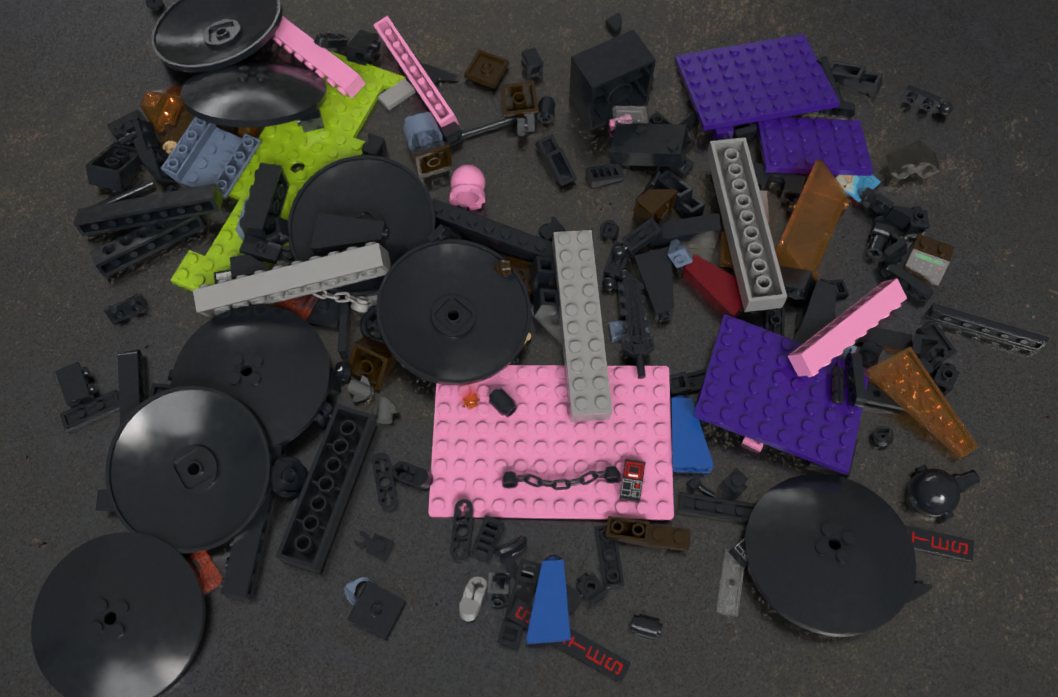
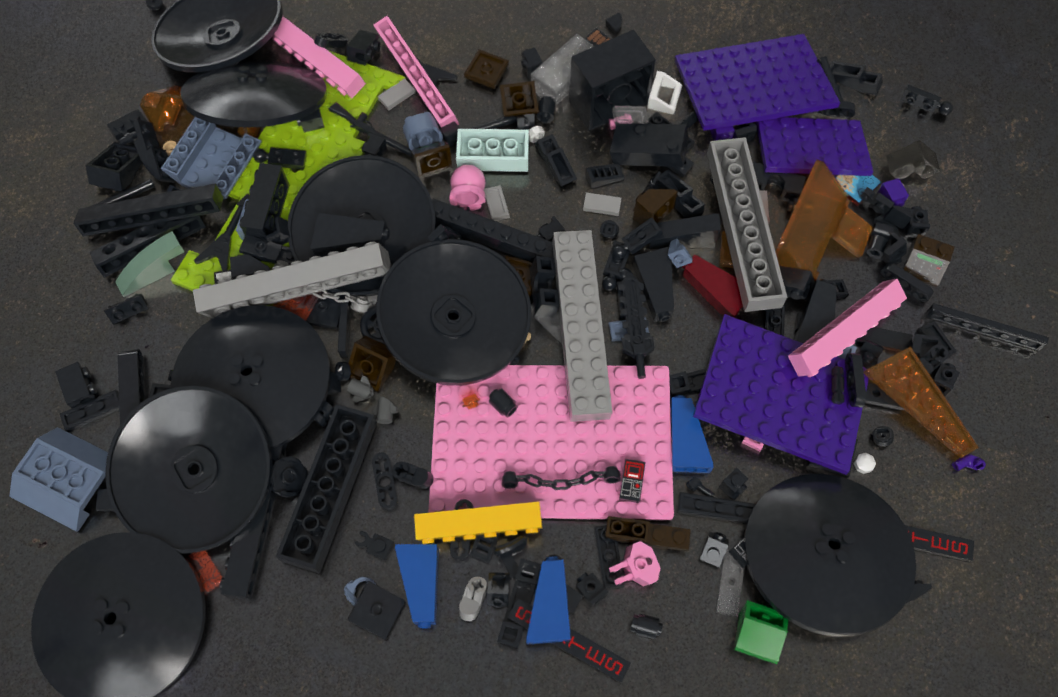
dark brown plate [493,258,514,278] -> none
black piece [905,465,980,521] -> none
none -> sand blue slope [9,427,108,532]
none -> sand green slope [115,231,184,297]
none -> black piece [194,194,250,271]
none -> black plate [253,147,307,170]
none -> black piece [329,102,412,158]
none -> blue slope [395,544,439,628]
none -> yellow brick [414,502,543,544]
none -> light aqua brick [456,129,529,172]
none -> light grey tile [484,185,509,221]
none -> white tile [529,126,545,143]
none -> clear piece [531,27,612,105]
none -> light grey tile [583,192,621,216]
none -> bright pink hinge [609,541,660,586]
none -> white tile [647,71,682,114]
none -> bracket [700,532,729,567]
none -> green slope [734,600,788,664]
none -> clear orange plate [832,207,873,258]
none -> white tile [854,453,876,474]
none -> dark purple brick [877,178,909,207]
none -> dark purple arm [952,454,986,471]

